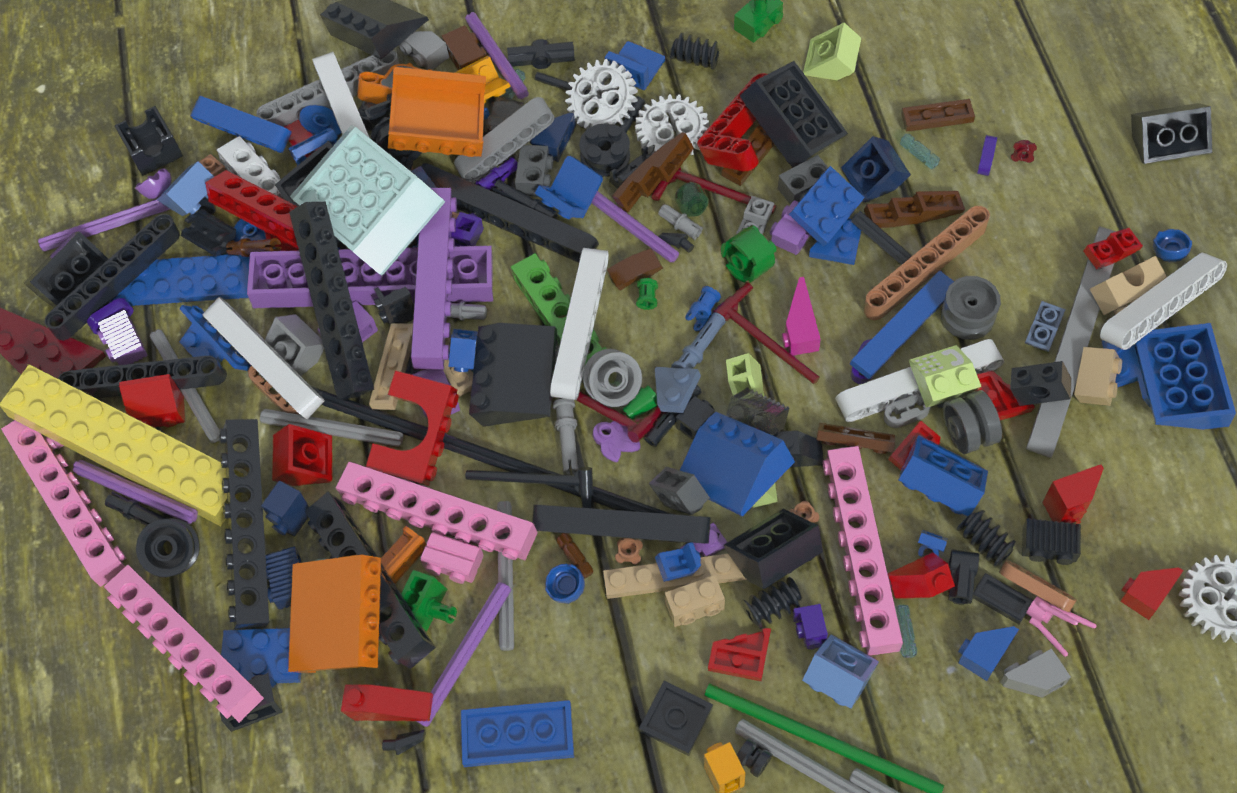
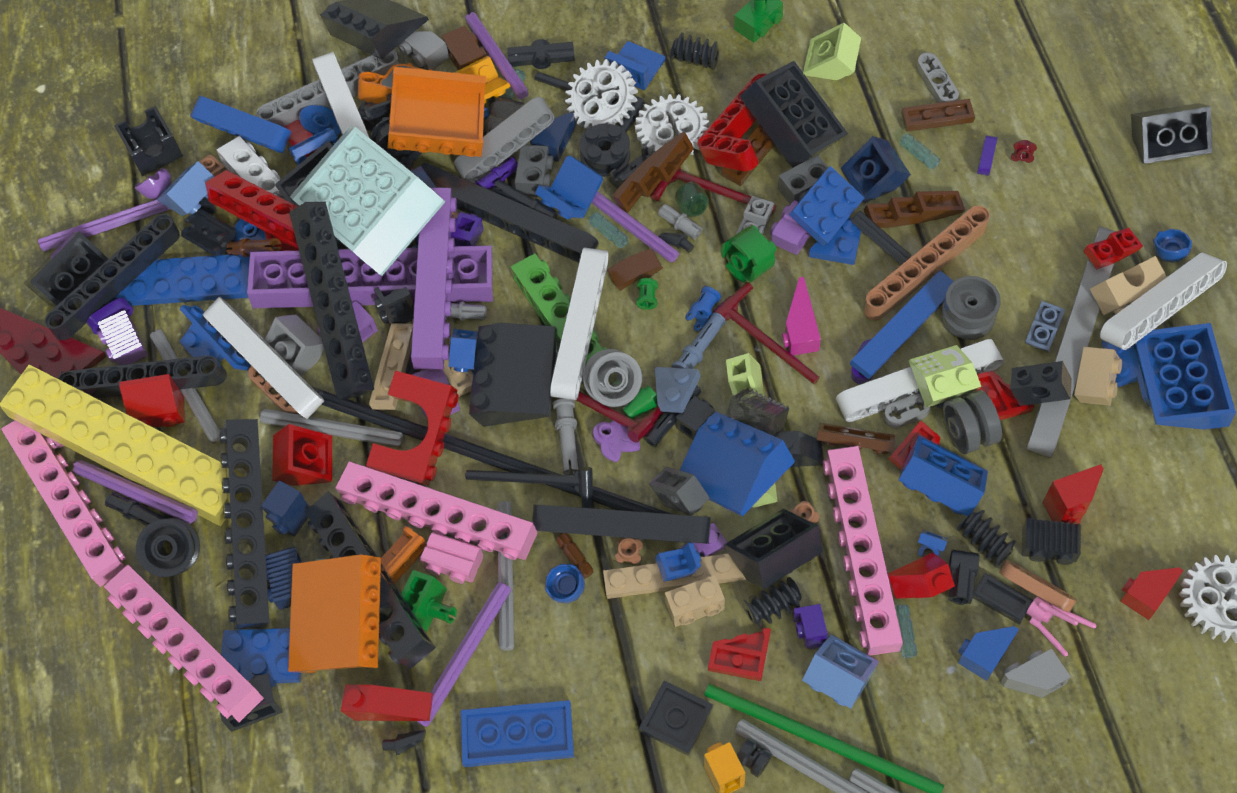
none -> clear light blue axle [589,212,628,248]
none -> light grey beam [917,53,959,103]

